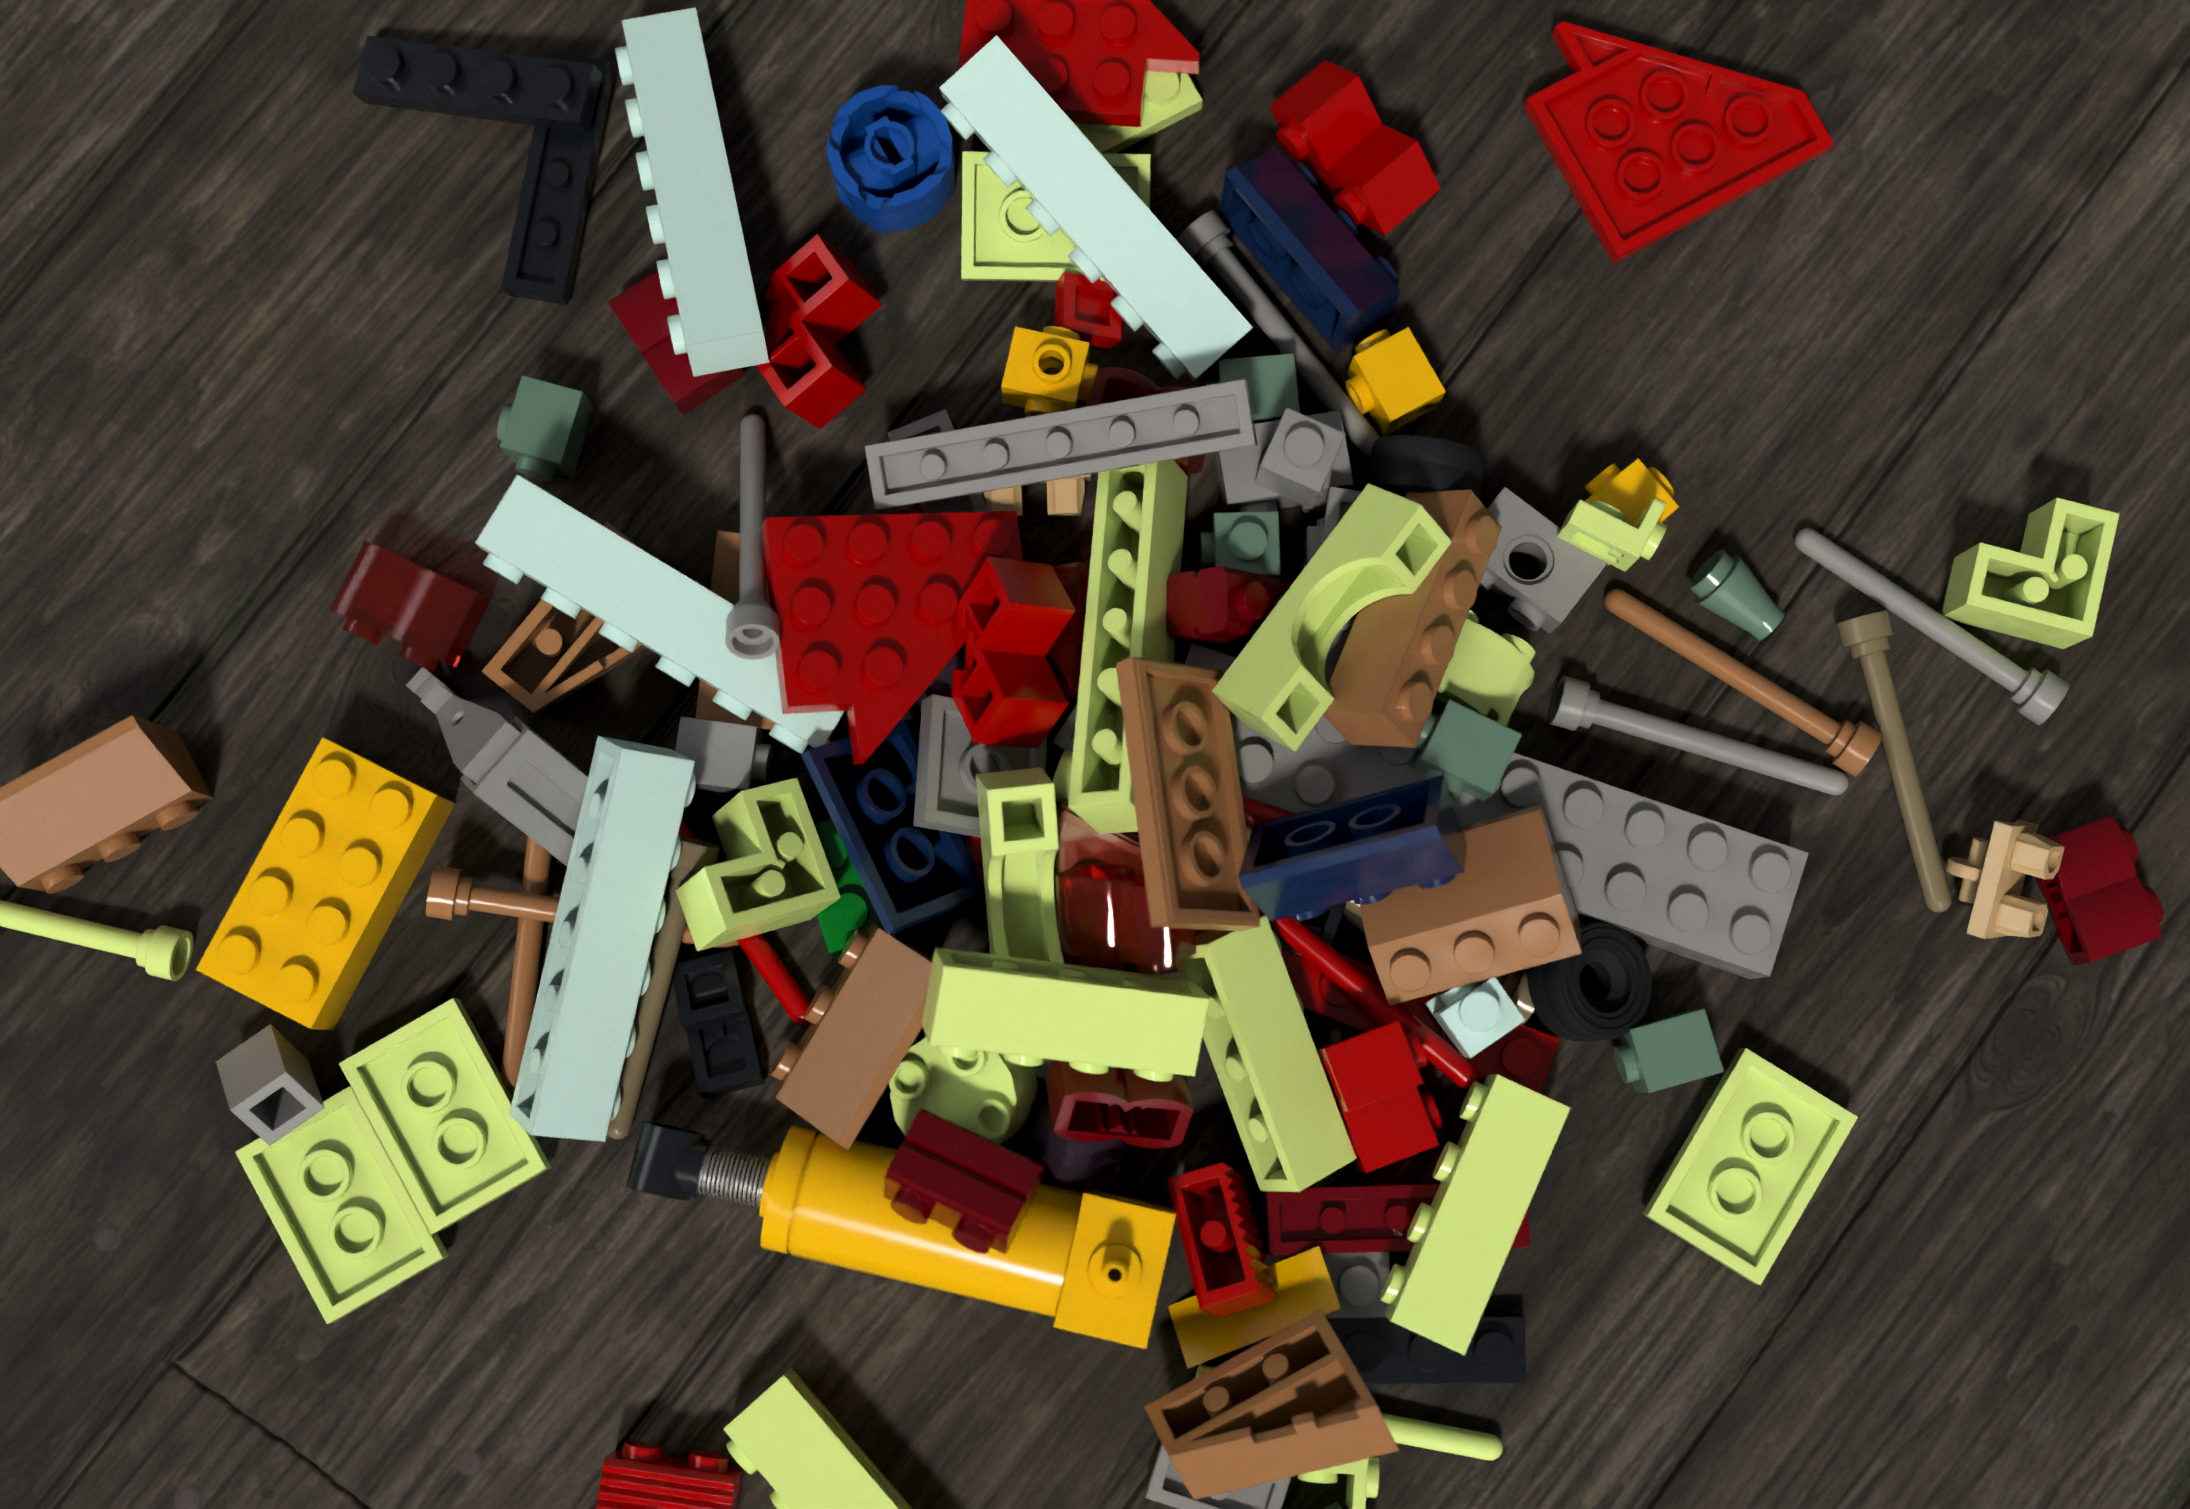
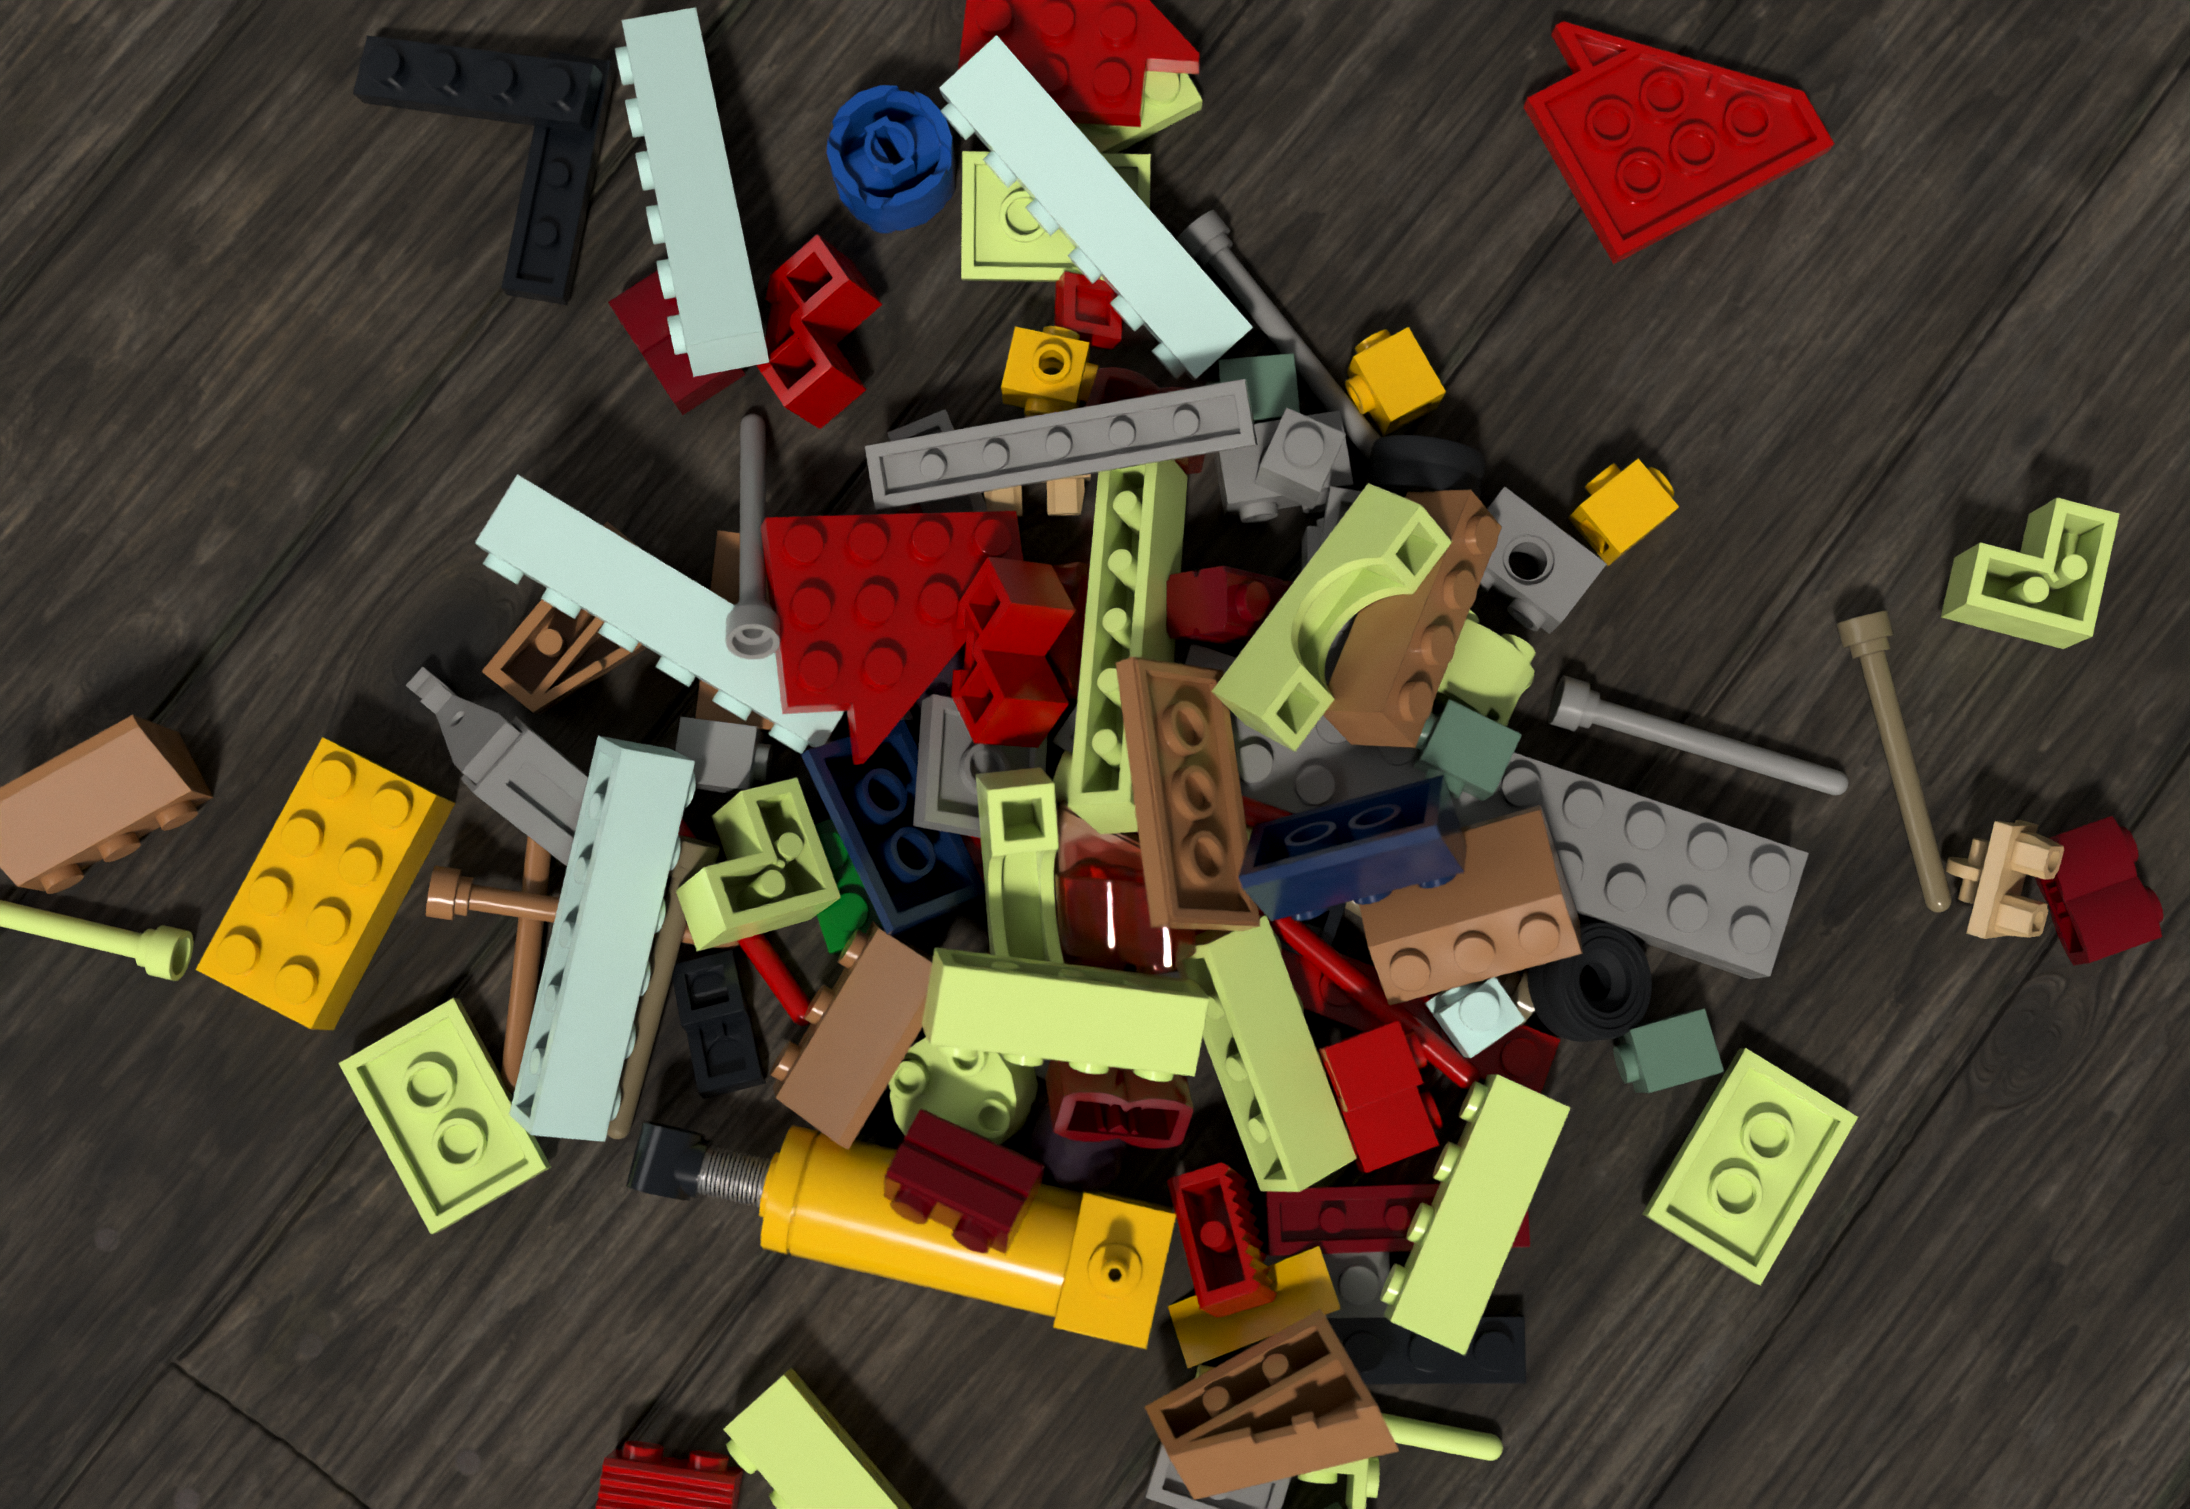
light grey brick [216,1024,325,1146] -> none
yellowish green plate [235,1086,449,1324] -> none
clear red brick [331,541,490,672] -> none
sand green brick [497,375,595,481] -> none
sand green brick [1200,511,1281,578] -> none
dark blue slope [1219,150,1401,355] -> none
red brick [1269,60,1441,235] -> none
yellowish green bracket [1556,497,1667,572] -> none
medium nougat piece [1604,589,1883,777] -> none
sand green cone [1688,550,1785,641] -> none
light grey piece [1795,528,2070,726] -> none

